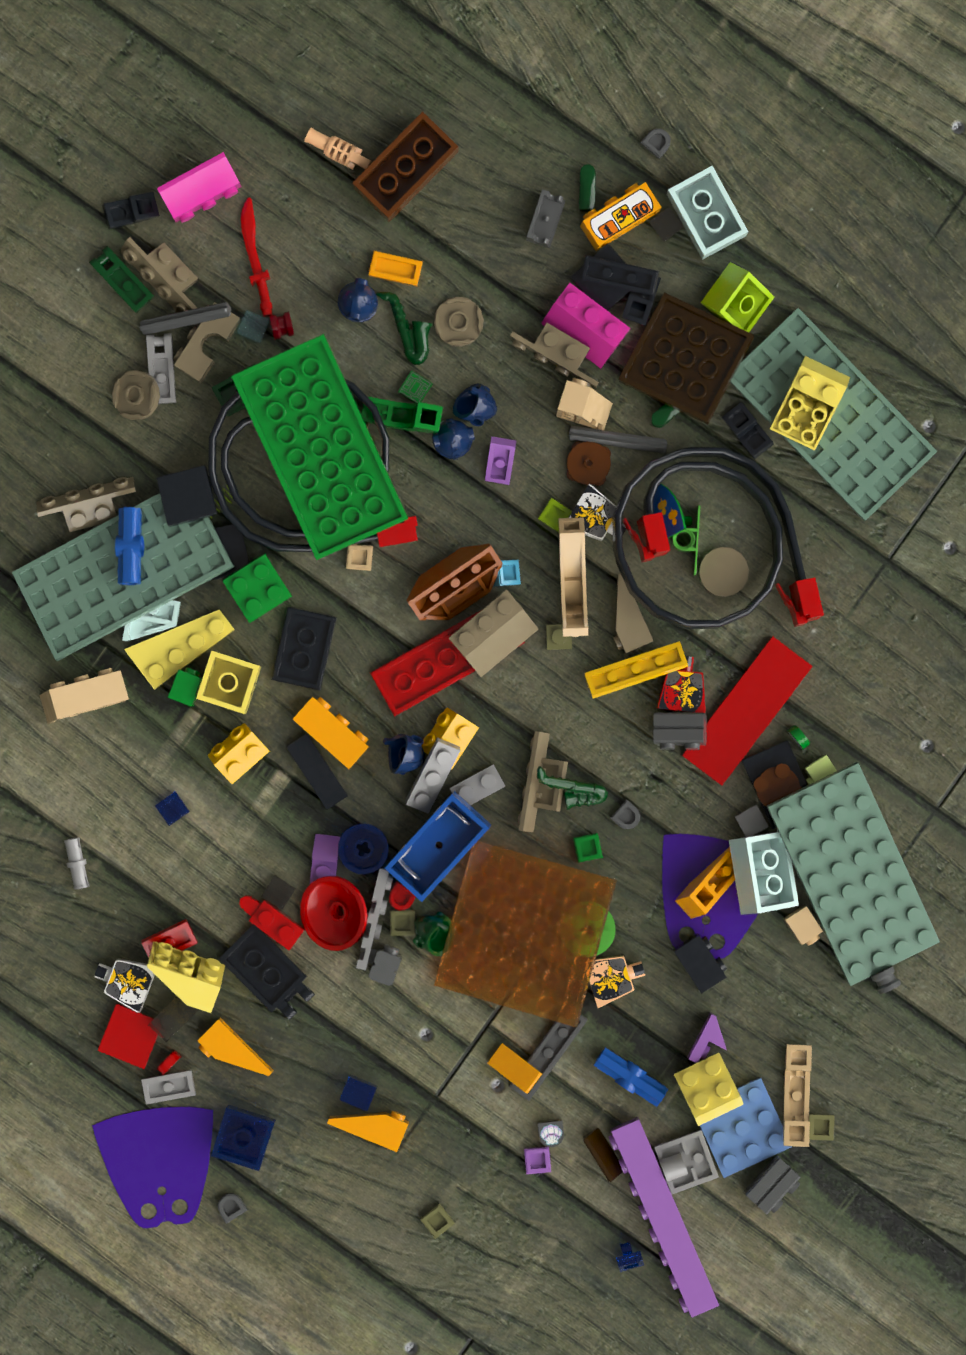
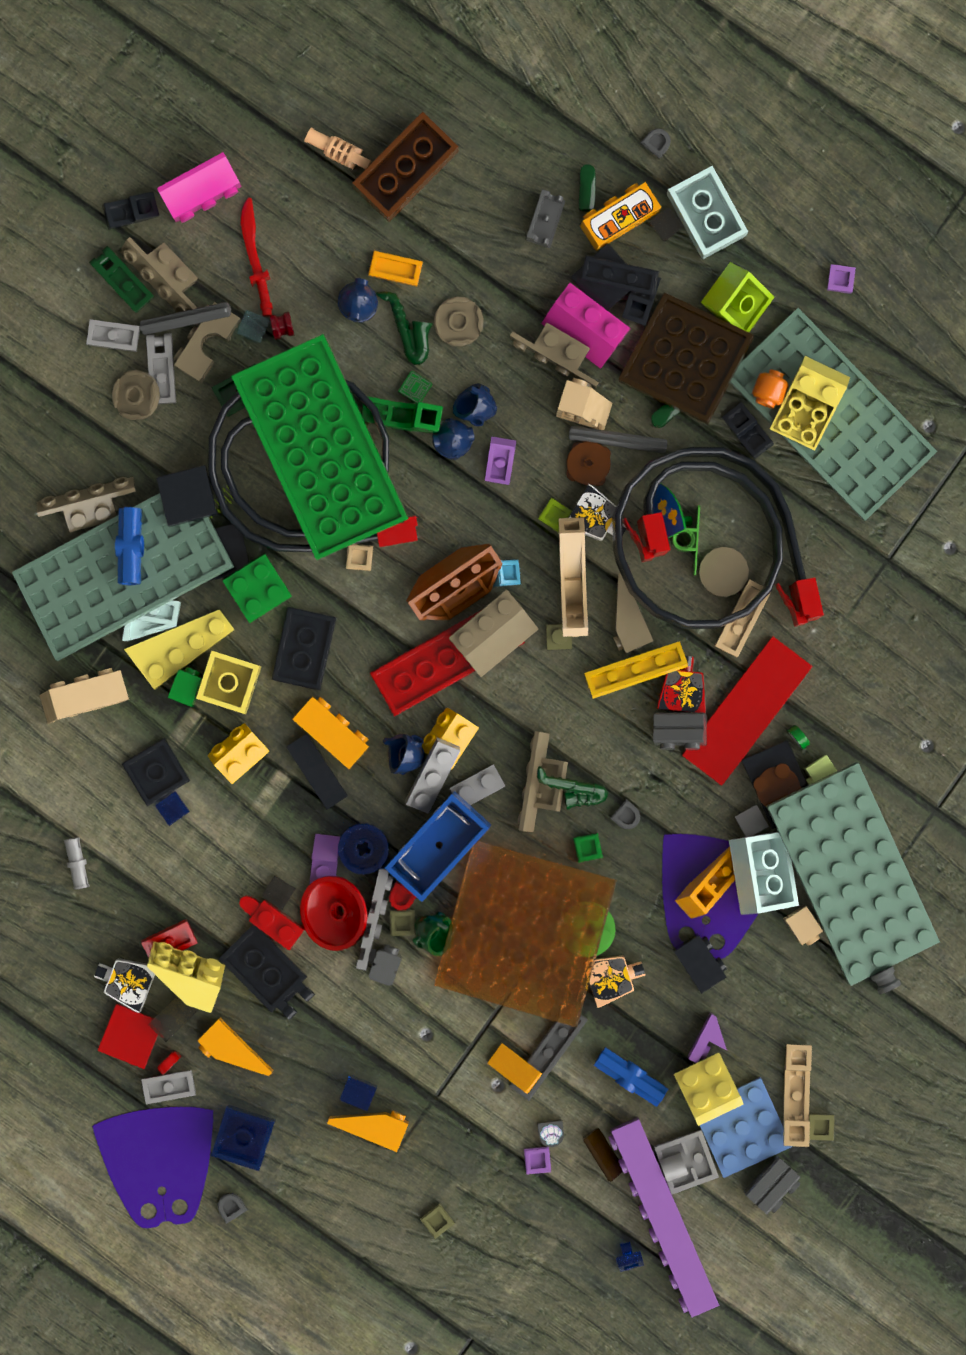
none -> light grey plate [86,319,140,352]
none -> black tile [122,738,191,807]
none -> tan plate [715,579,771,658]
none -> orange head [752,369,789,409]
none -> medium lavender plate [827,264,856,294]

